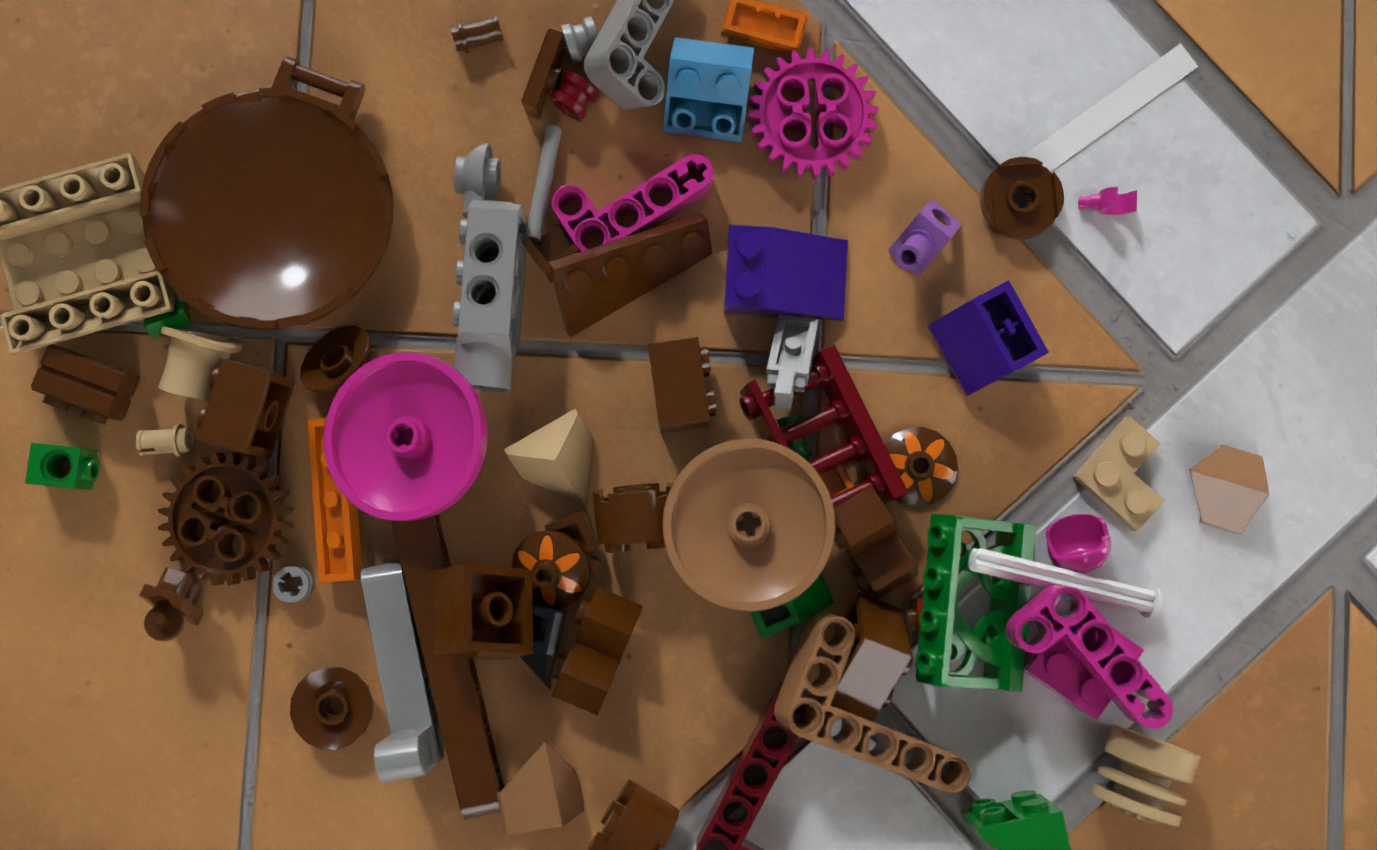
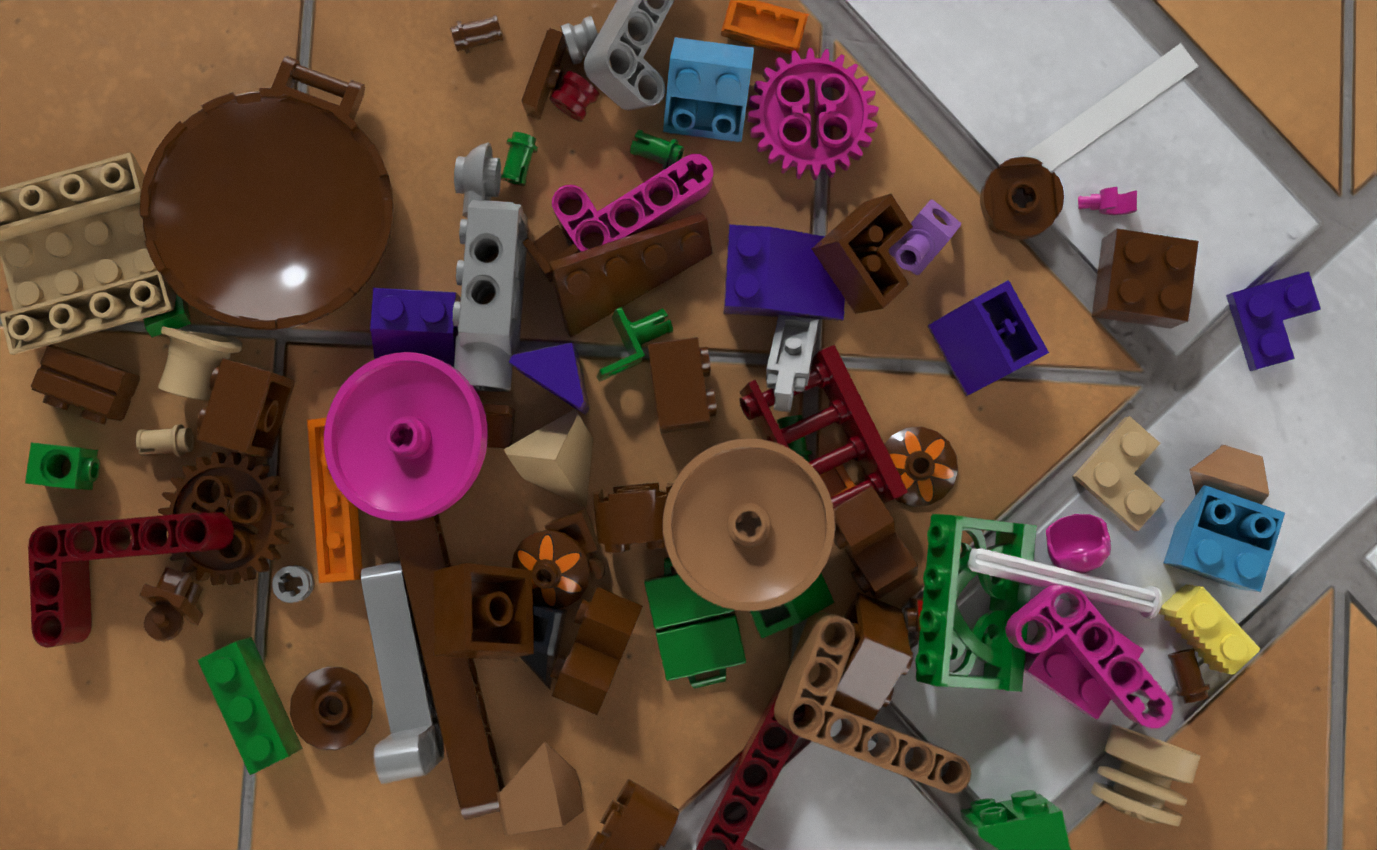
reddish brown dish [300,325,371,393] -> none
light grey bar [525,125,562,243] -> none
none -> dark red beam [28,512,234,648]
none -> green brick [198,637,303,775]
none -> dark purple slope [370,288,461,367]
none -> reddish brown panel [482,403,516,449]
none -> green pin [501,132,538,186]
none -> dark purple slope [508,343,590,415]
none -> green bracket [596,307,673,382]
none -> green pin [630,130,684,169]
none -> green piece [644,557,746,689]
none -> reddish brown brick [811,194,913,314]
none -> reddish brown brick [1092,228,1199,329]
none -> light yellow brick [1159,584,1260,674]
none -> dark azure slope [1164,485,1285,592]
none -> reddish brown pin [1168,648,1210,704]
none -> dark purple plate [1226,271,1321,371]

